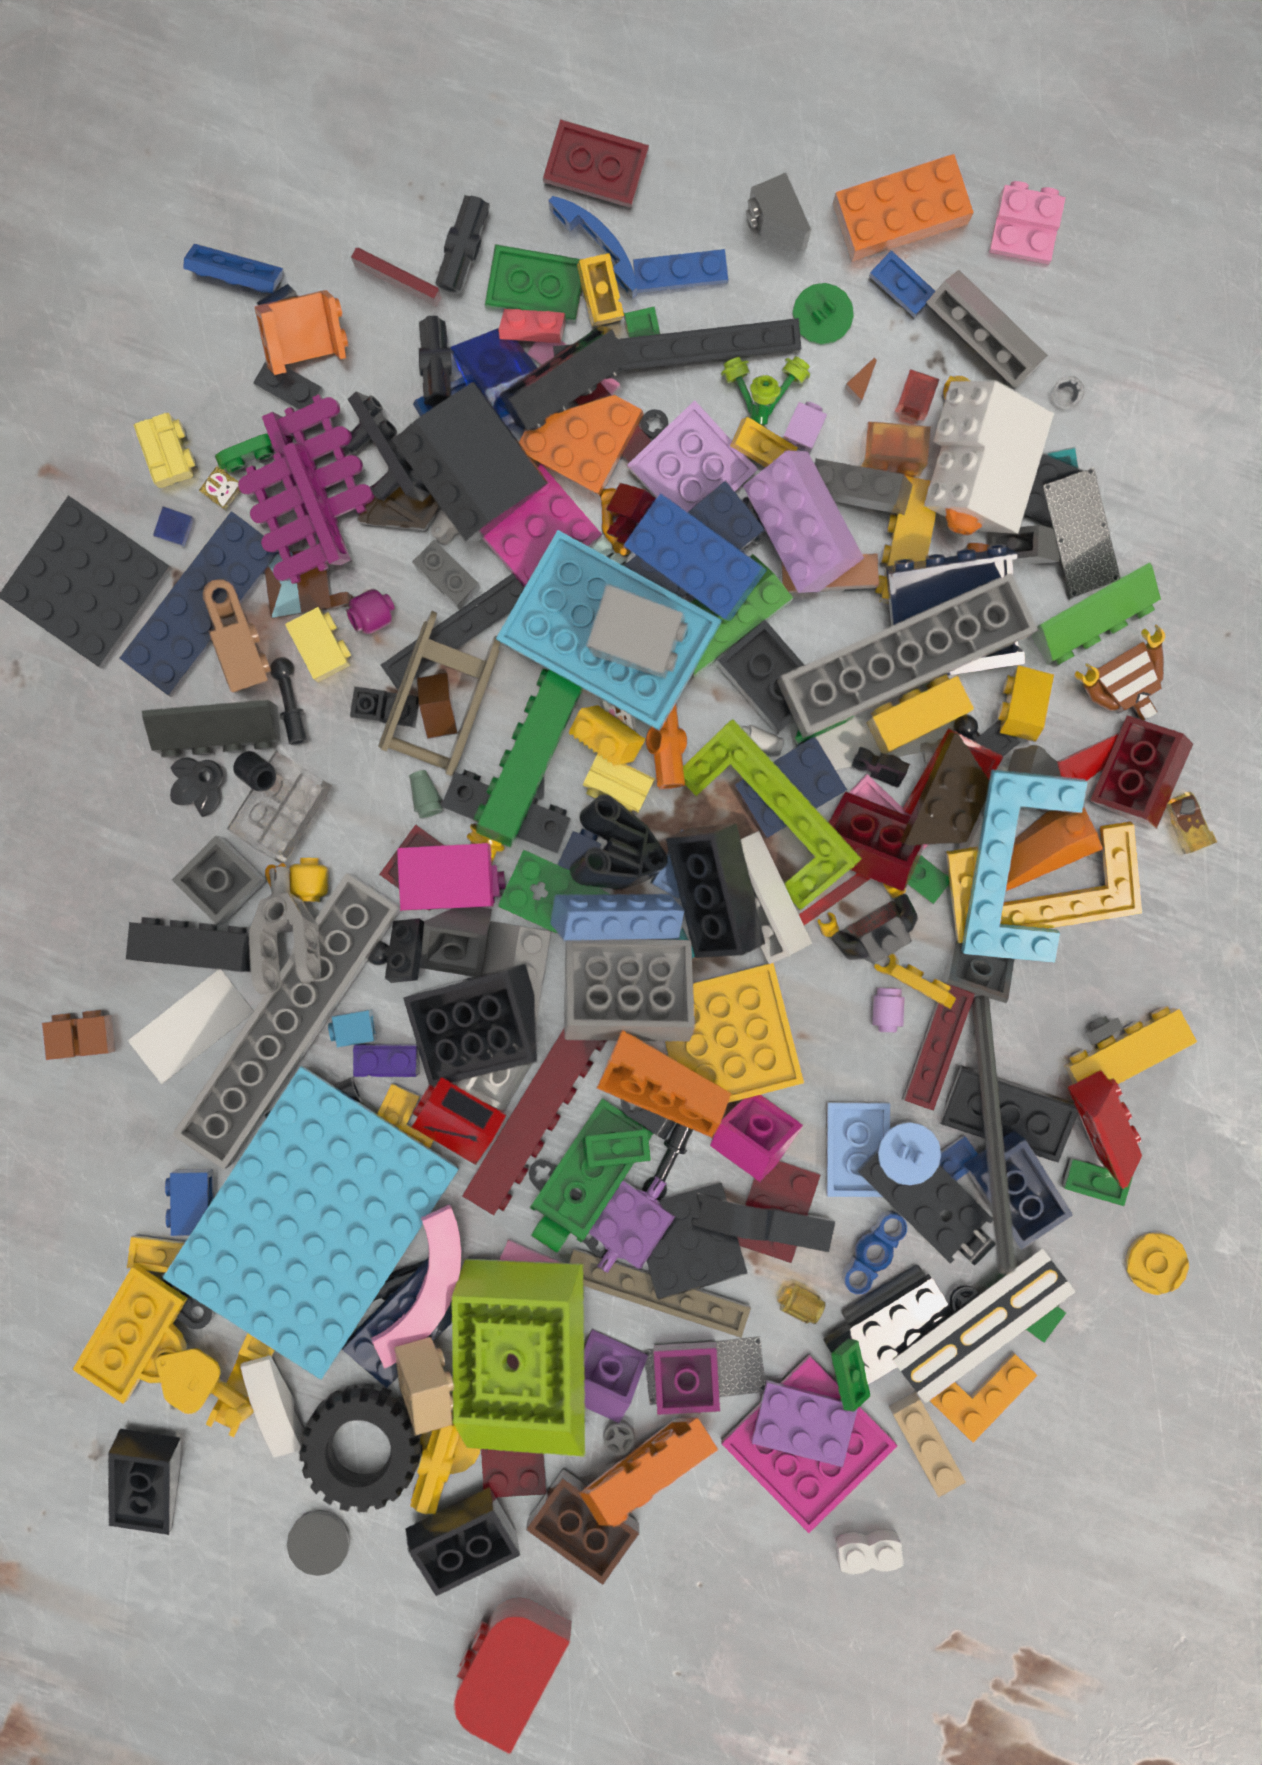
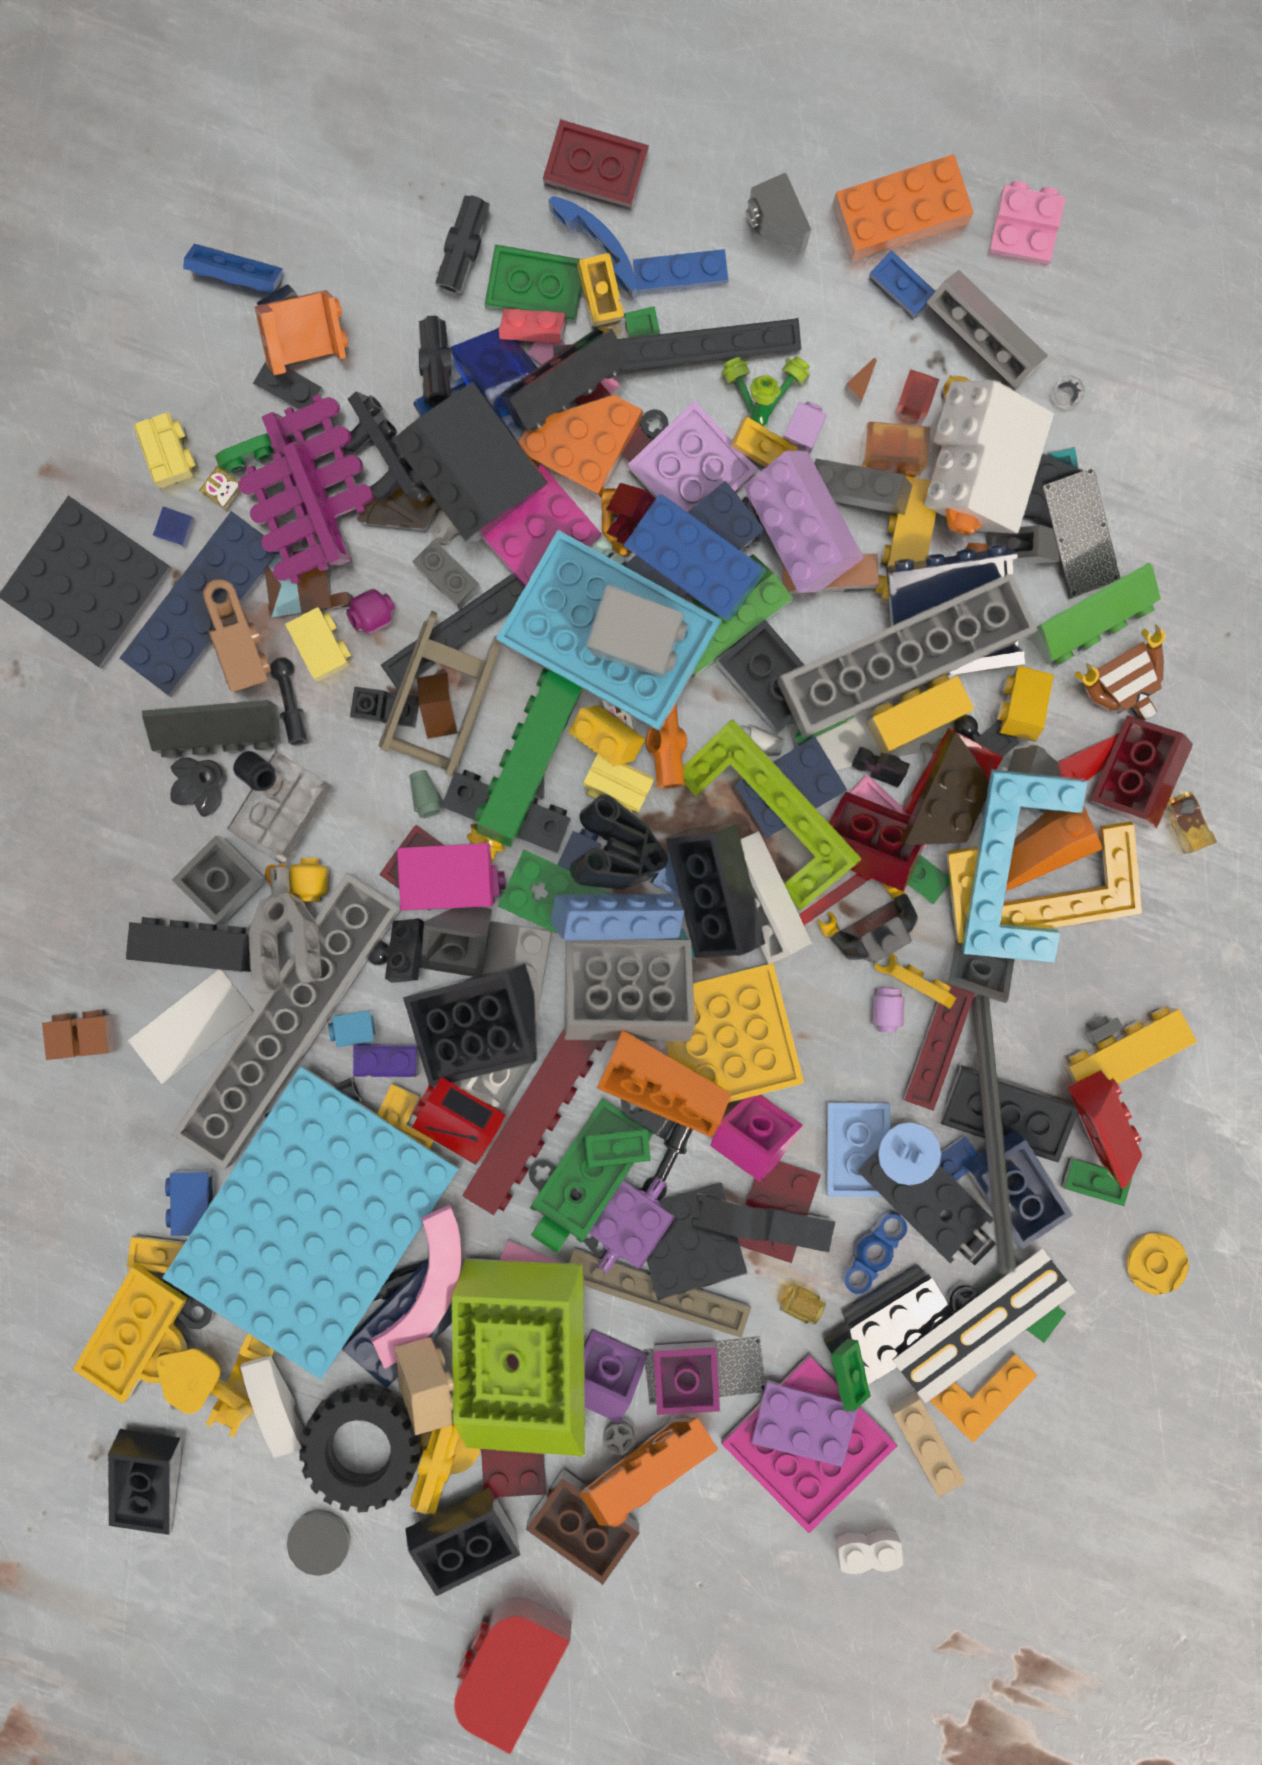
dark red tile [351,247,442,307] -> none
green piece [792,283,854,345] -> none

